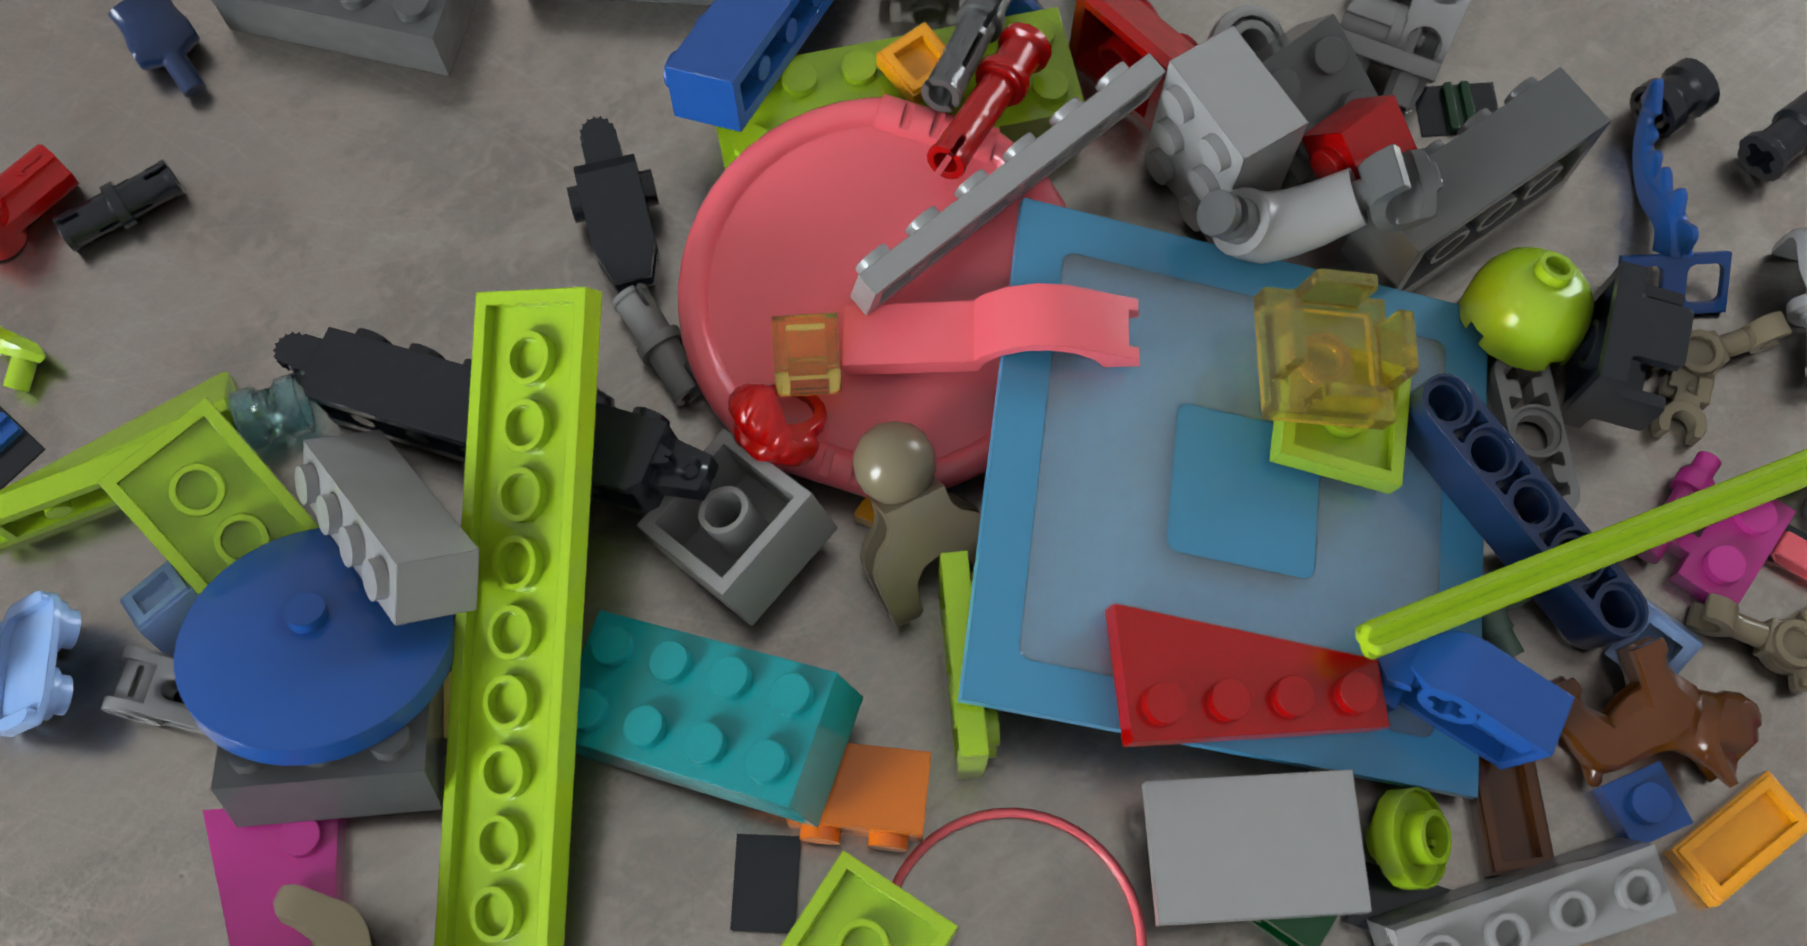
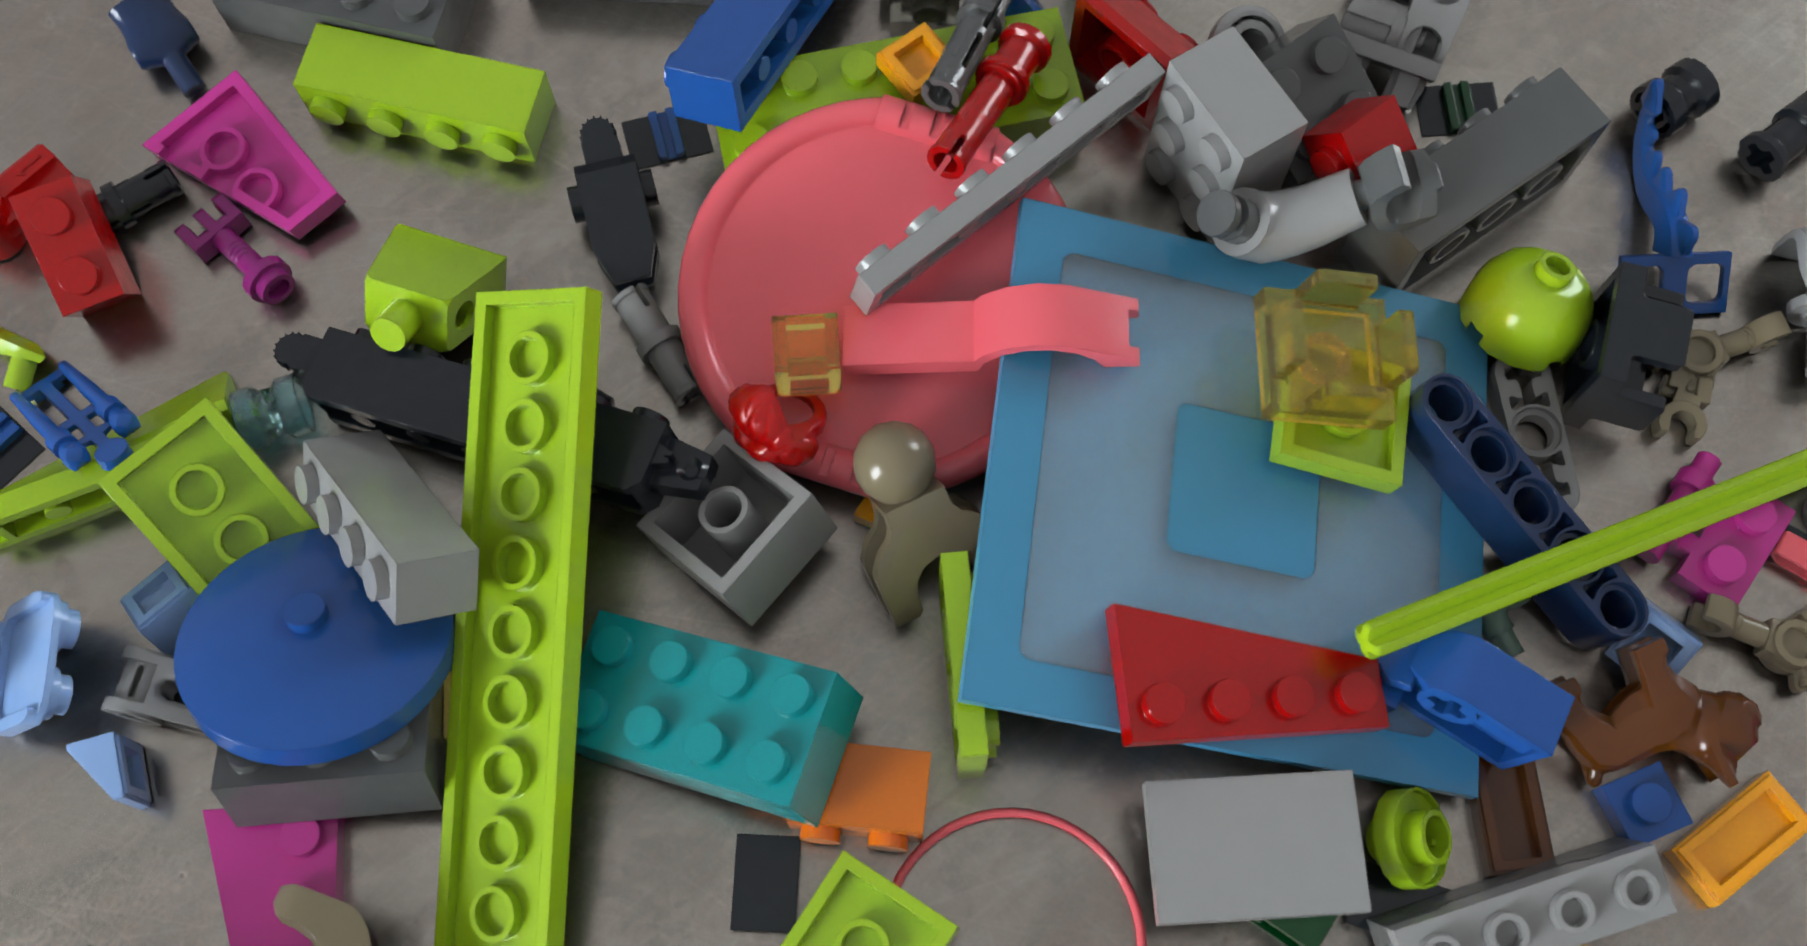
none -> red brick [8,175,141,317]
none -> blue piece [10,360,141,472]
none -> light blue slope [66,732,152,810]
none -> dark pink wing [142,70,346,240]
none -> magenta hinge [173,192,295,305]
none -> lime brick [293,23,556,162]
none -> lime torso [365,223,507,352]
none -> black piece [621,107,714,170]

